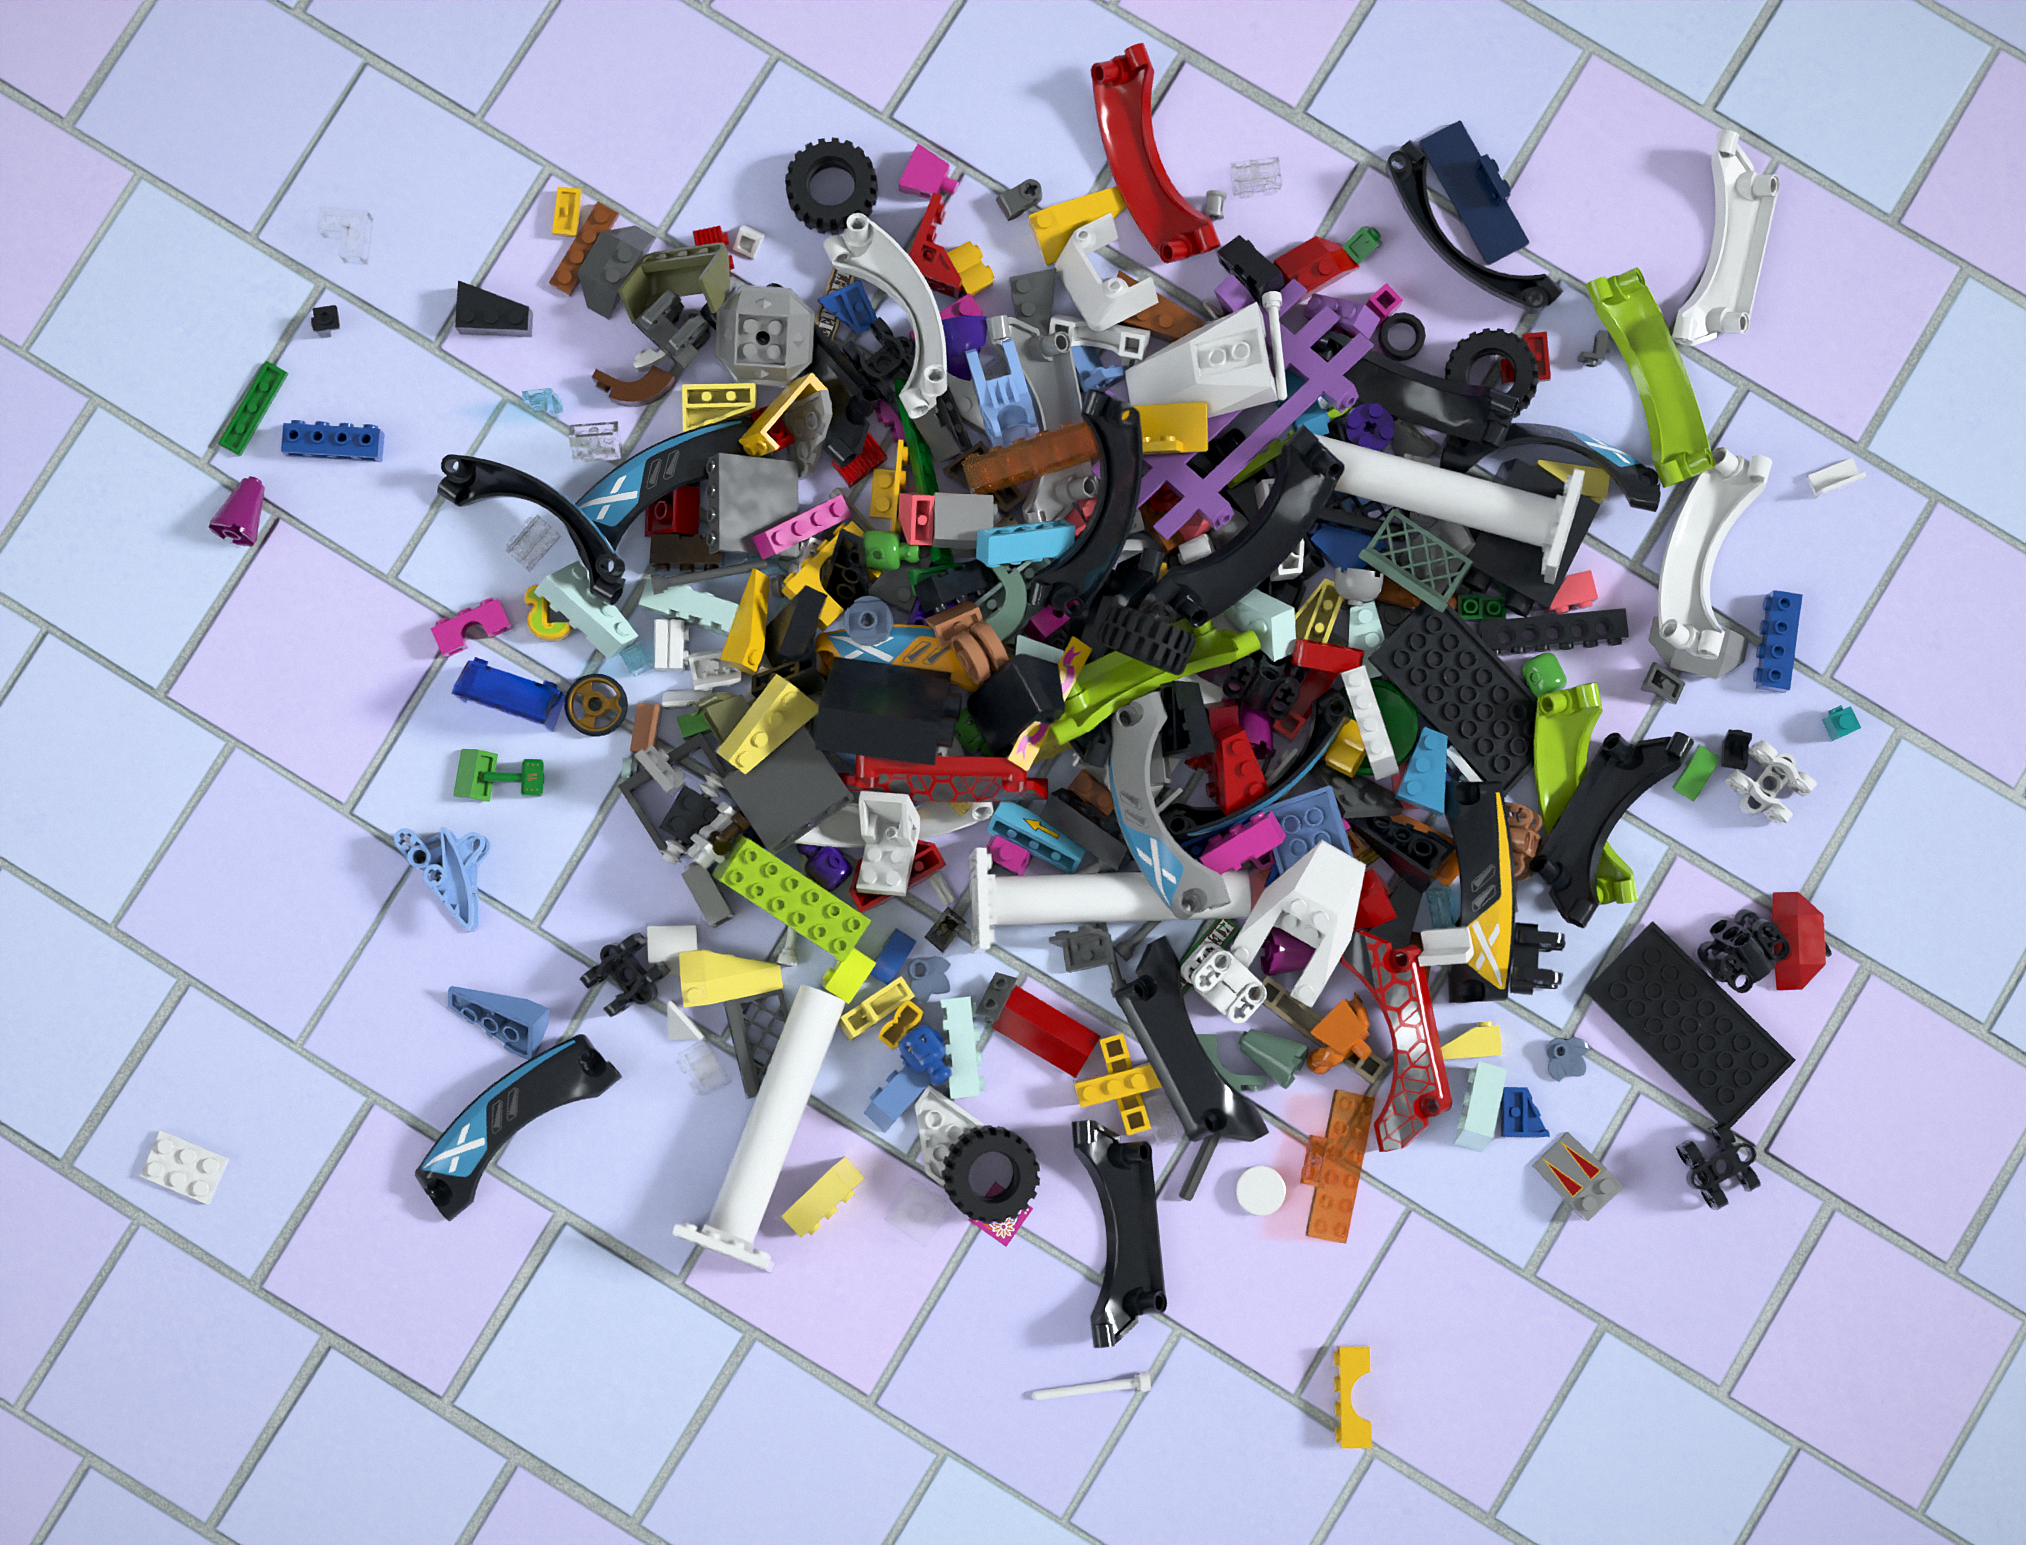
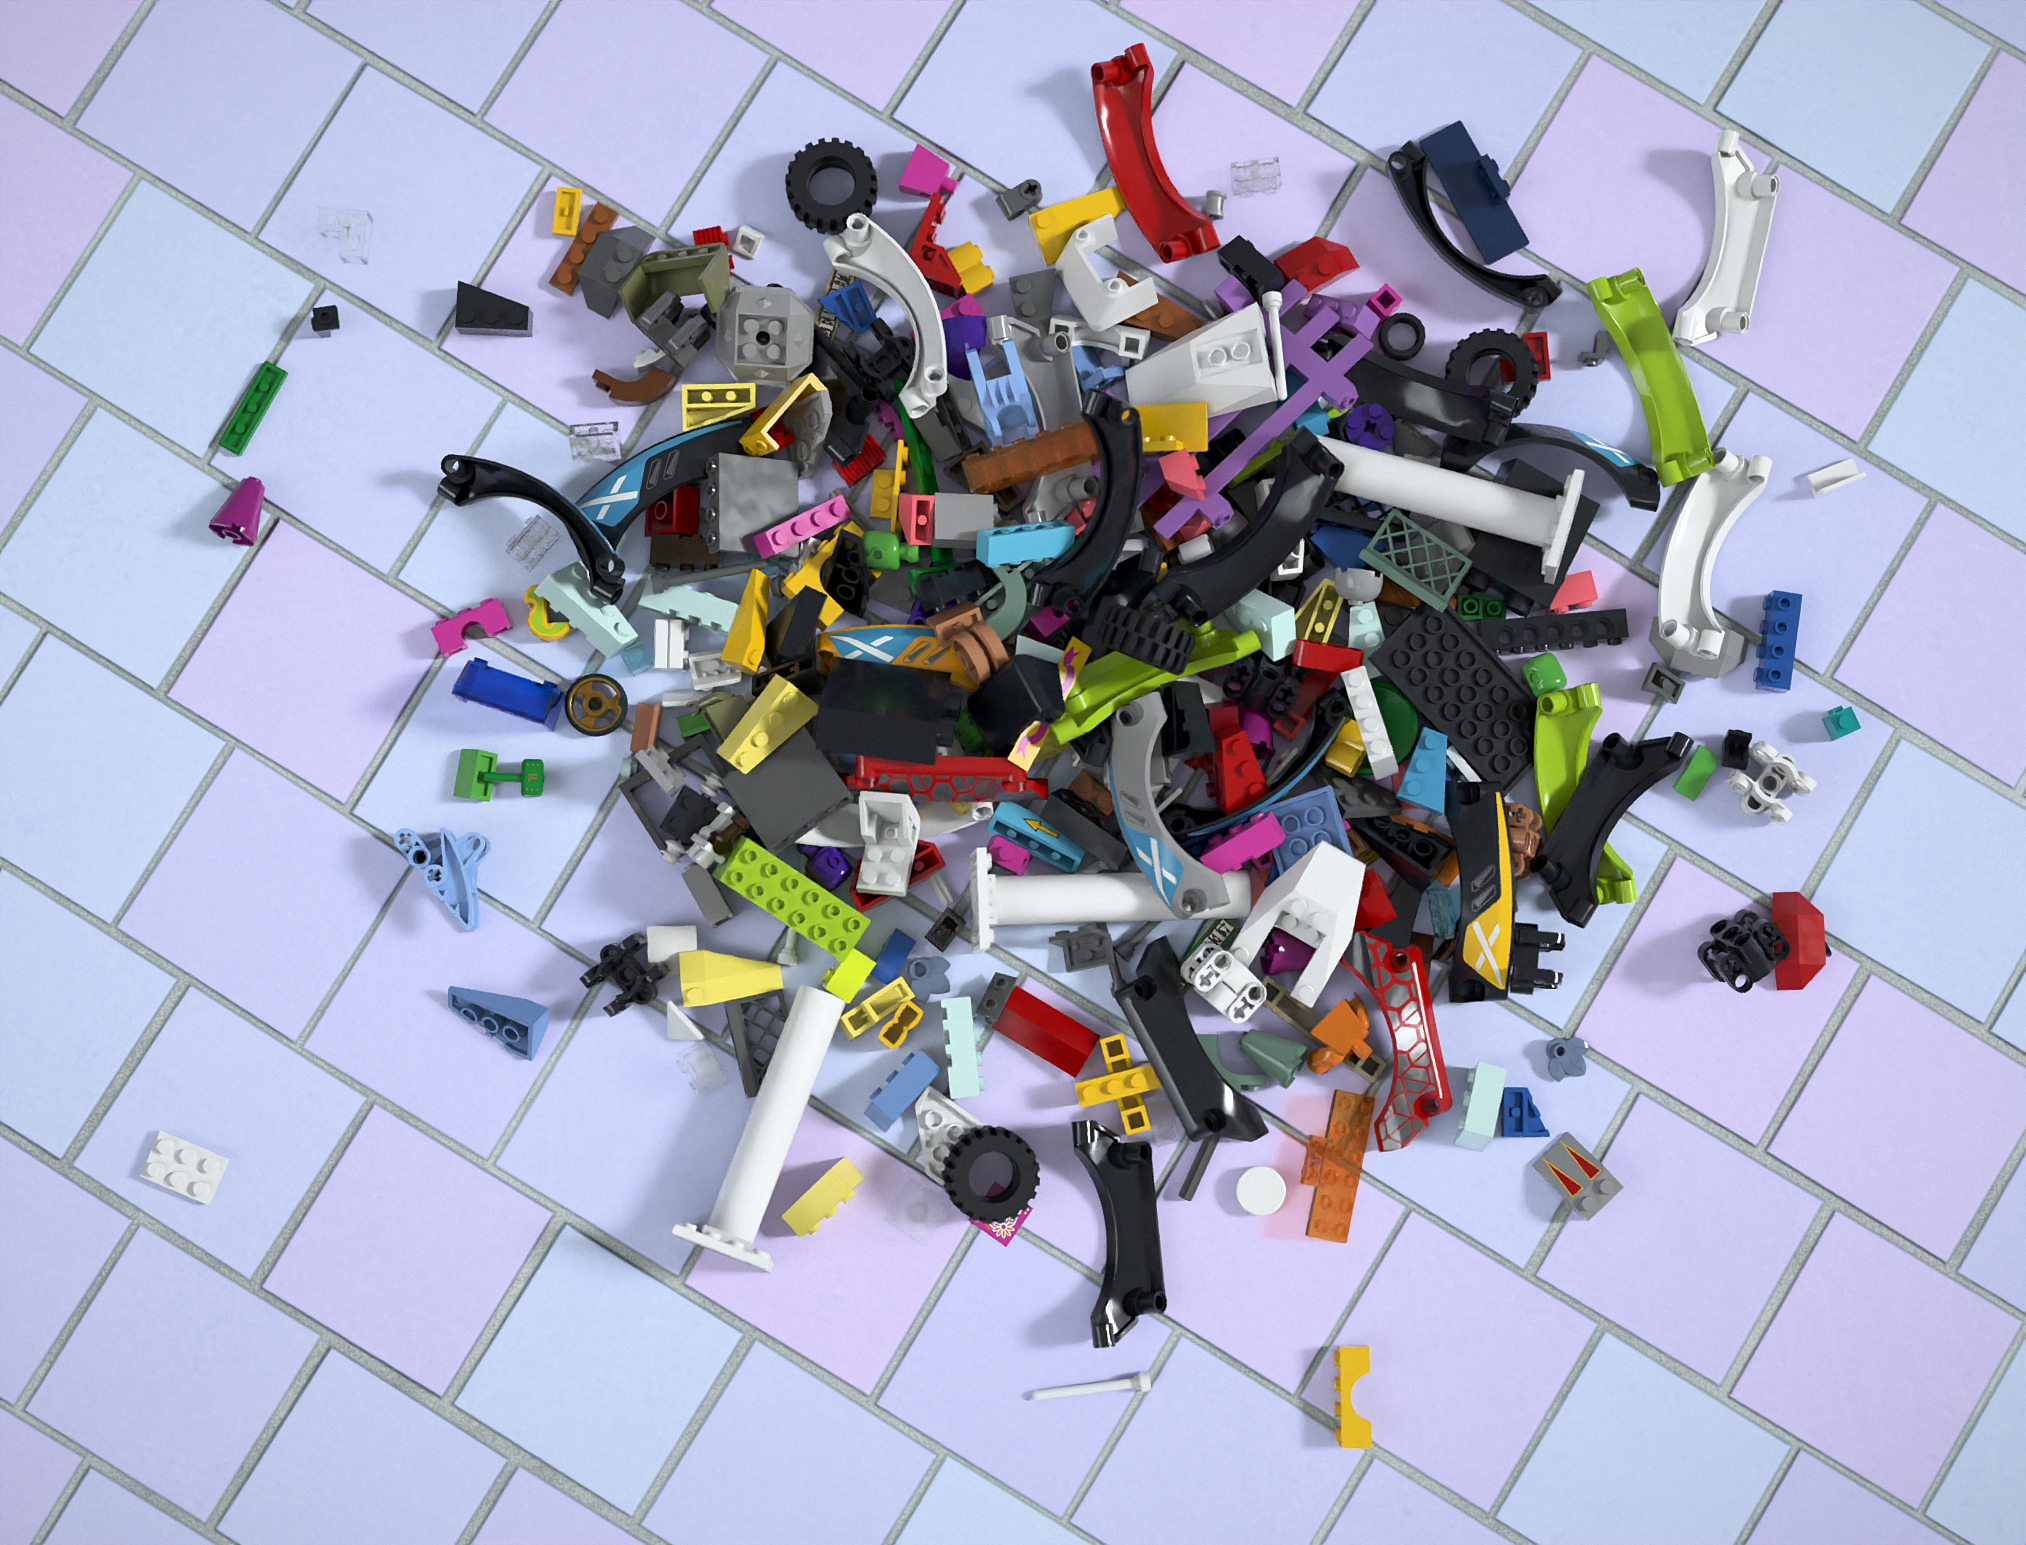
blue brick [281,420,385,462] -> none
black panel [415,1034,622,1222] -> none
clear light blue bracket [522,388,564,420] -> none
sand blue plate [843,596,893,646] -> none
blue piece [898,1024,952,1086] -> none
green bracket [1342,226,1383,264] -> none
white panel [1418,927,1474,966] -> none
light yellow slope [1441,1021,1502,1060] -> none
light yellow slope [1534,459,1610,504] -> none
black plate [1583,921,1796,1128] -> none
black piece [1676,1122,1761,1210] -> none
none -> coral slope [1158,448,1207,501]

